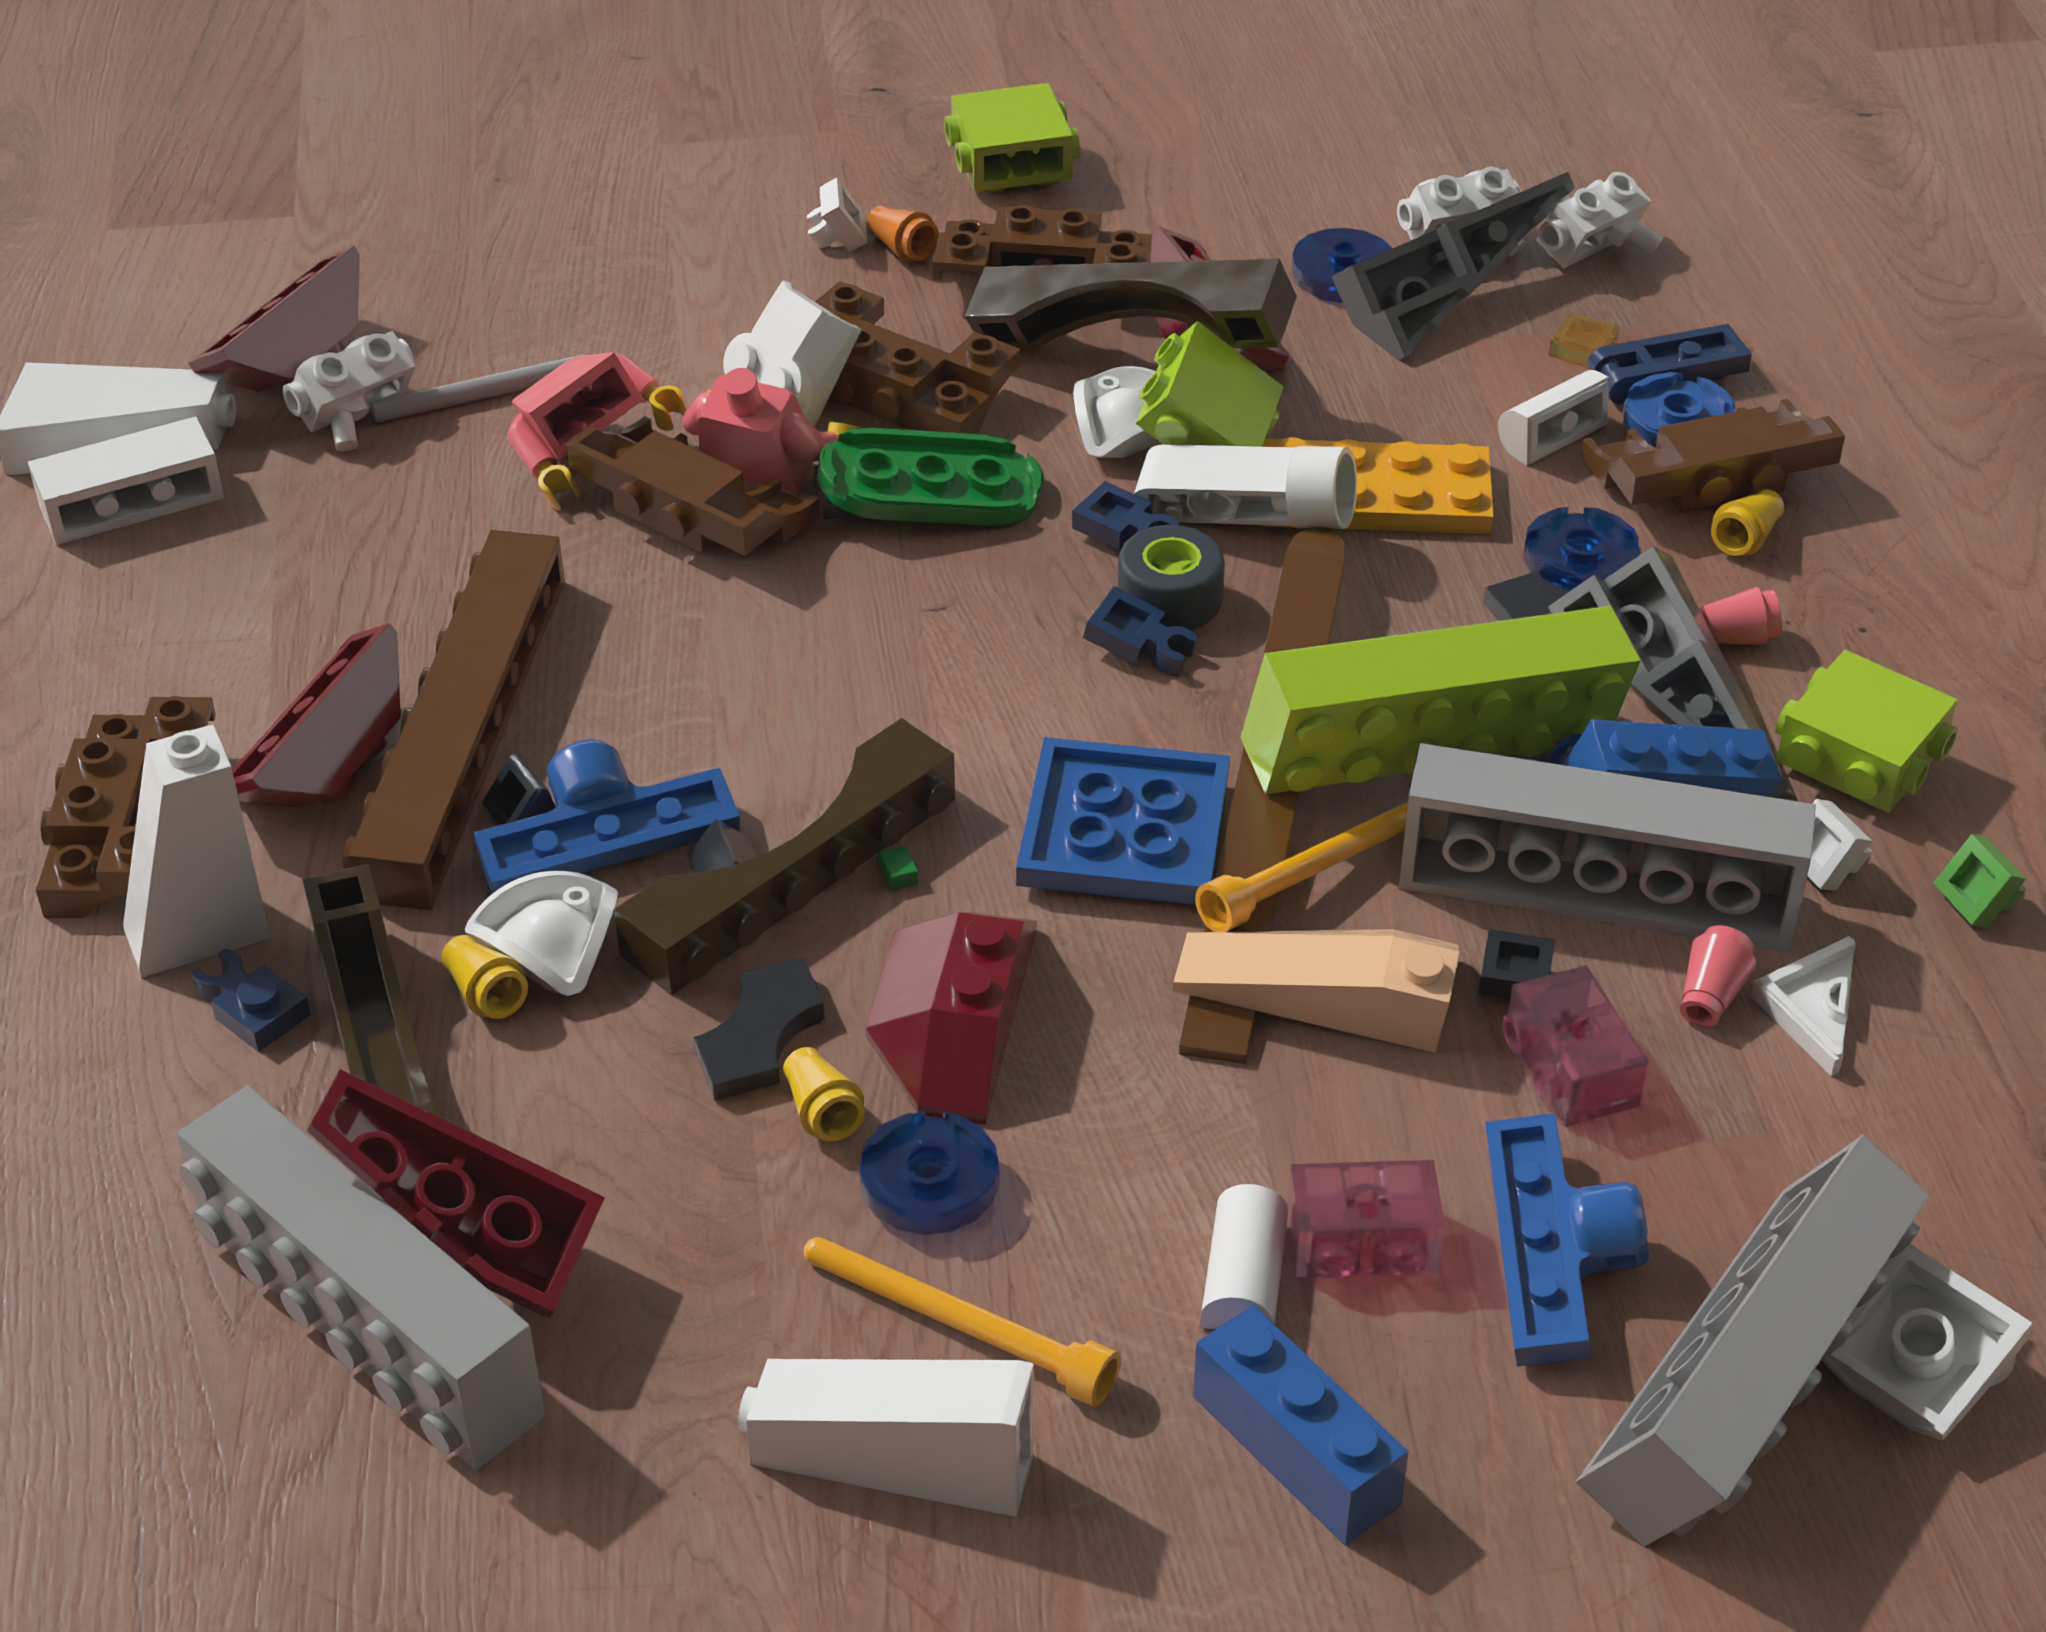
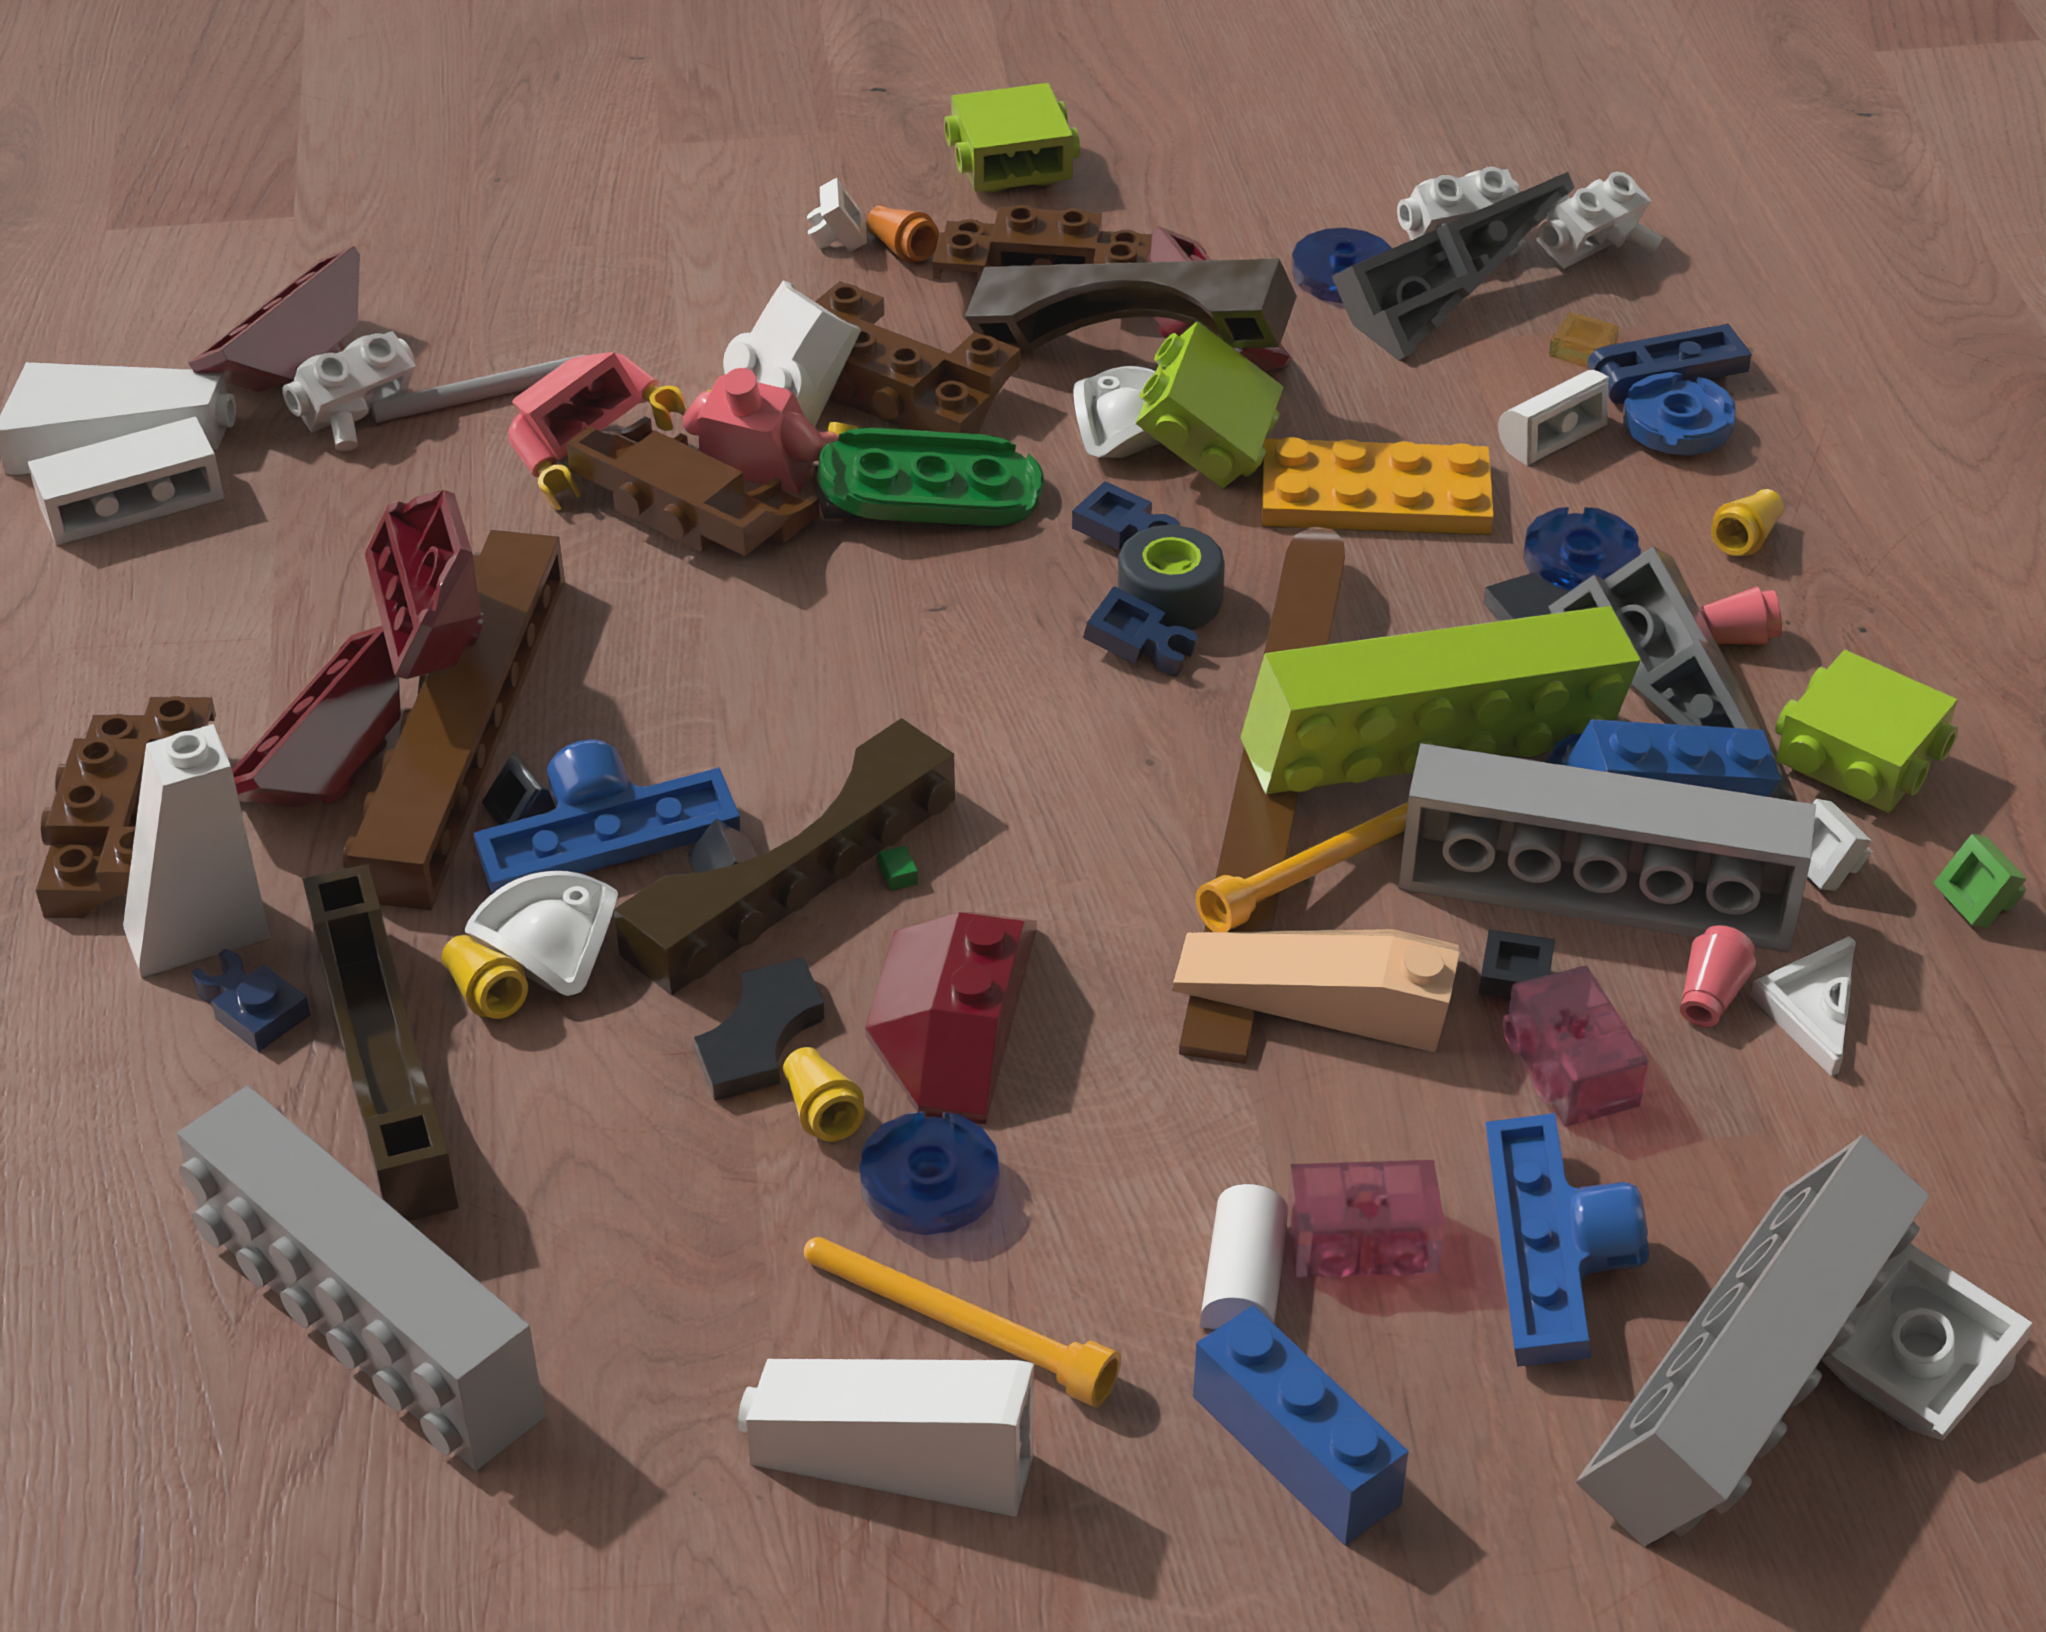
dark red wedge [307,1069,605,1319] -> none
blue plate [1016,737,1230,905] -> none
white beam [1134,445,1357,529] -> none
reddish brown bracket [1581,399,1845,512] -> none
none -> dark red wedge [364,490,483,680]

